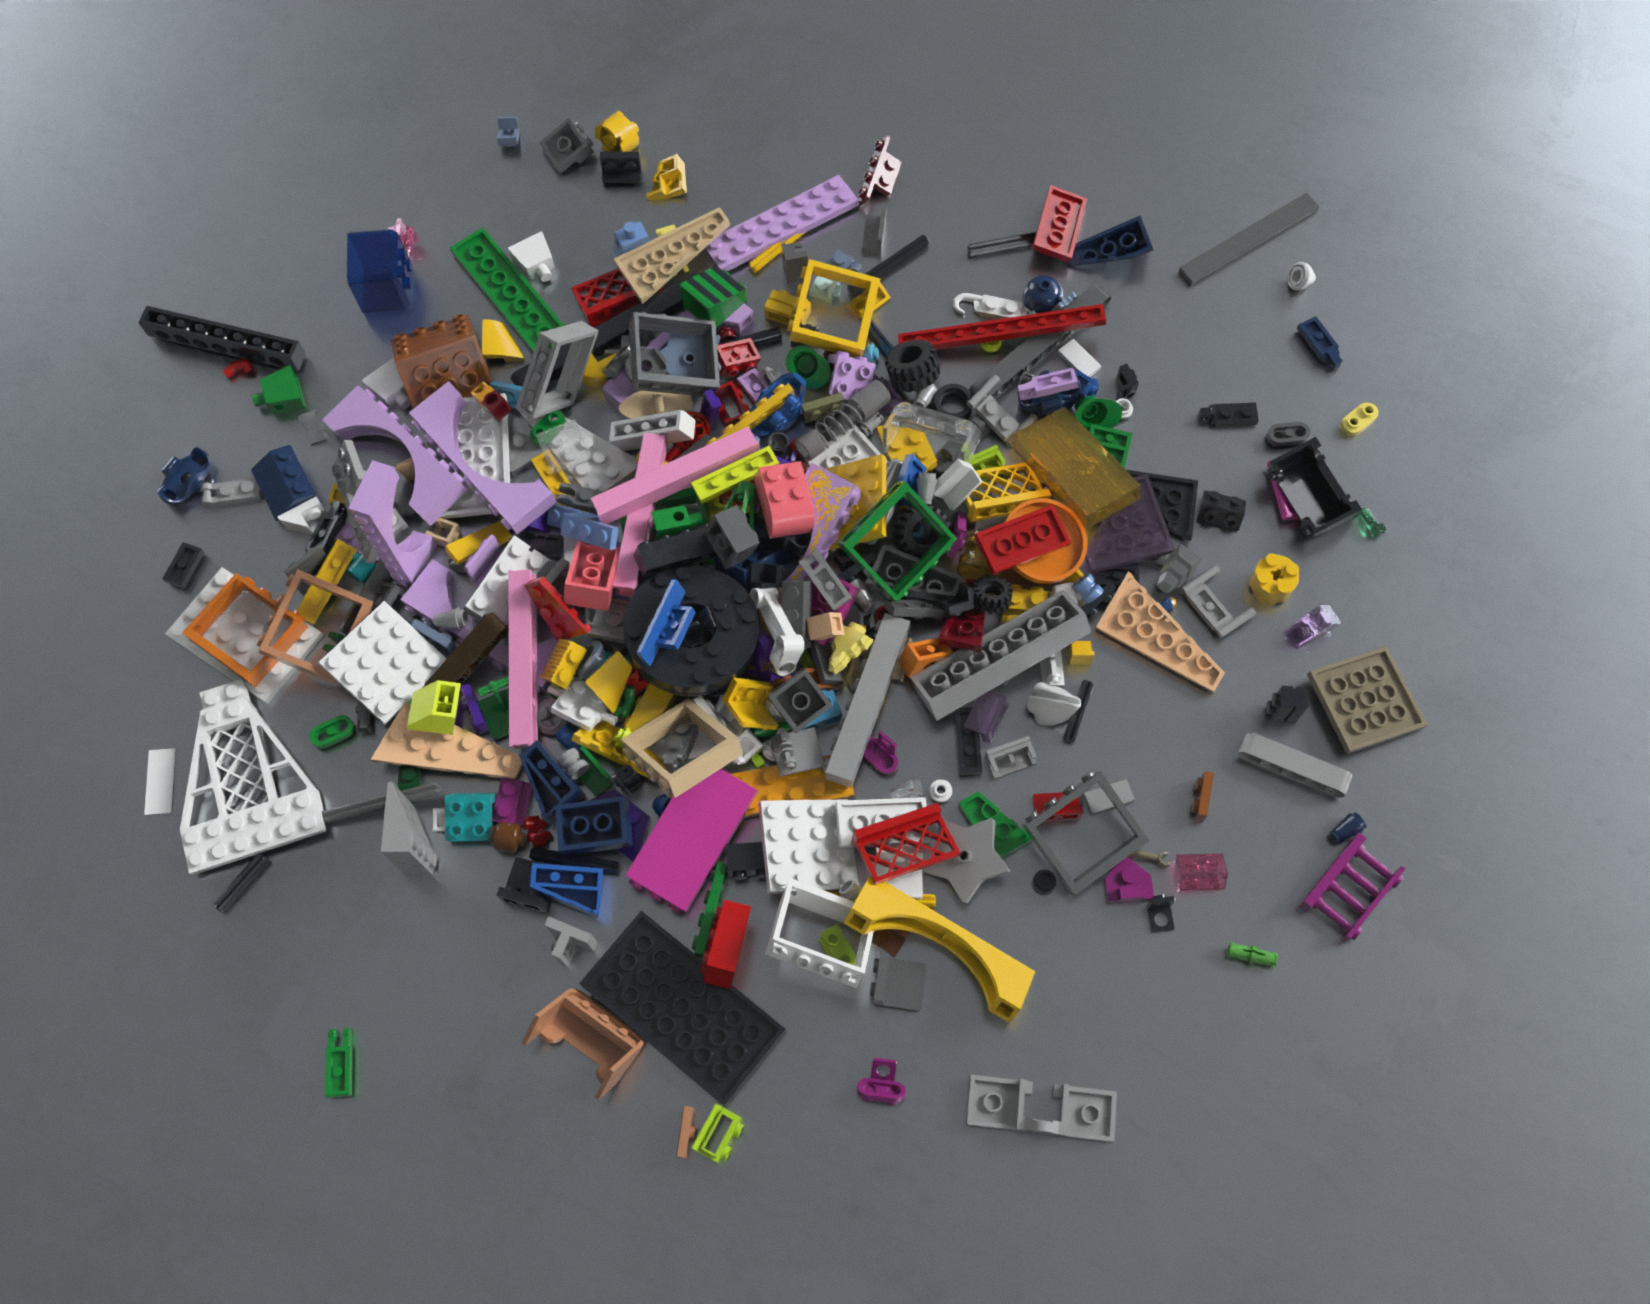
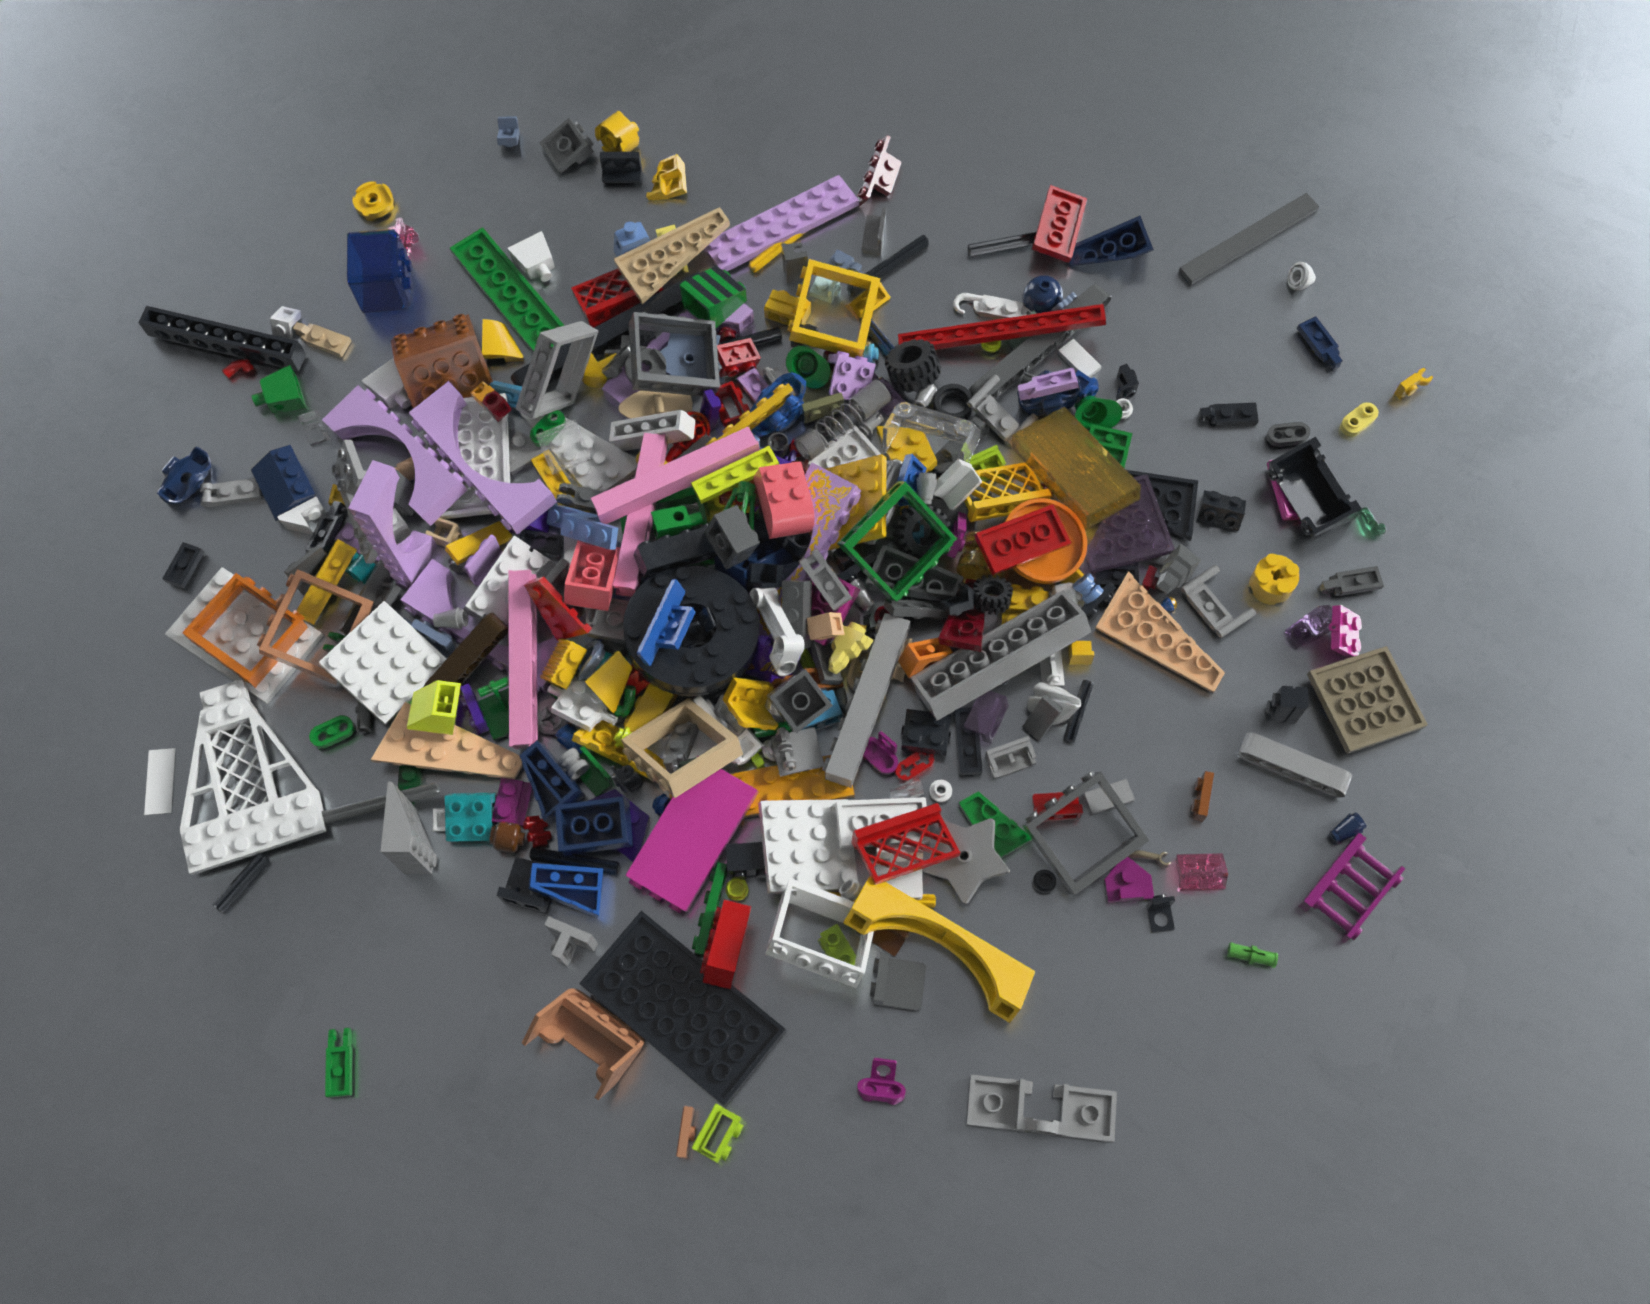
none -> white bracket [270,306,301,339]
none -> tan hinge [293,322,351,357]
none -> yellow plate [352,181,394,221]
none -> neon yellow plate [725,879,749,901]
none -> dark grey arm [835,688,848,717]
none -> red beam [895,752,934,783]
none -> black plate [901,709,951,756]
none -> dark grey tile [1022,695,1063,741]
none -> dark red plate [1141,566,1159,593]
none -> dark grey hinge [1319,566,1384,596]
none -> dark pink plate [1329,605,1361,658]
none -> yellow plate [1394,368,1433,400]

